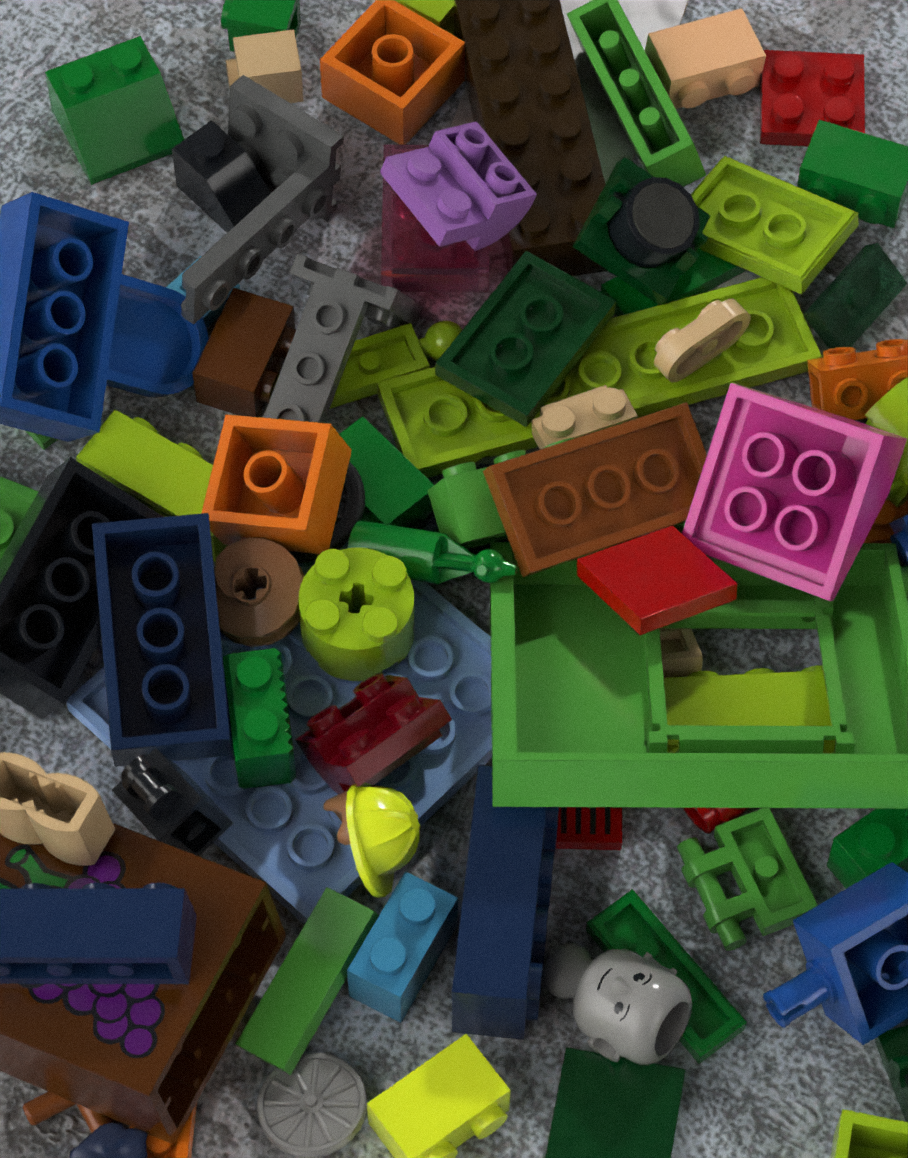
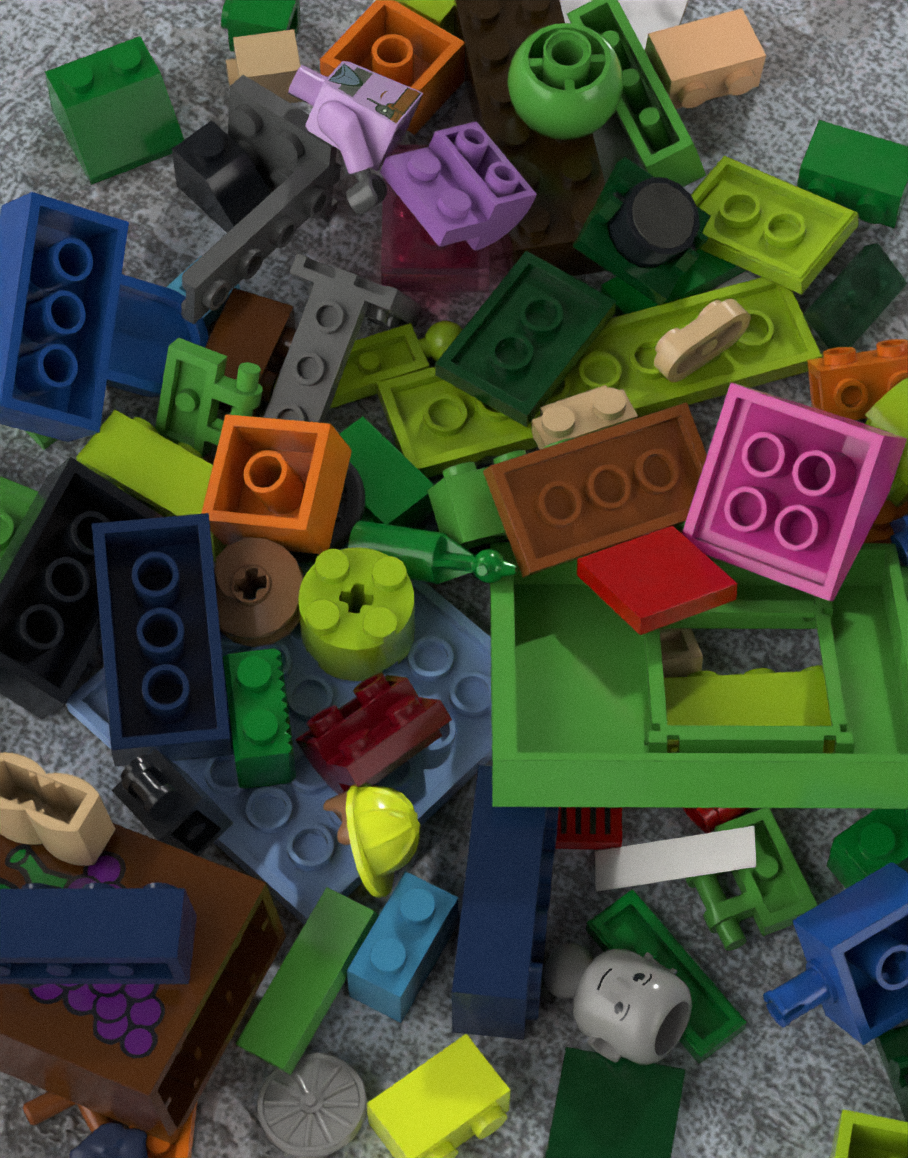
red plate [760,50,865,147] -> none
none -> bright green plate [155,338,263,457]
none -> lavender torso [288,61,423,214]
none -> bright green wheel [507,23,623,140]
none -> white sticker [595,826,757,892]

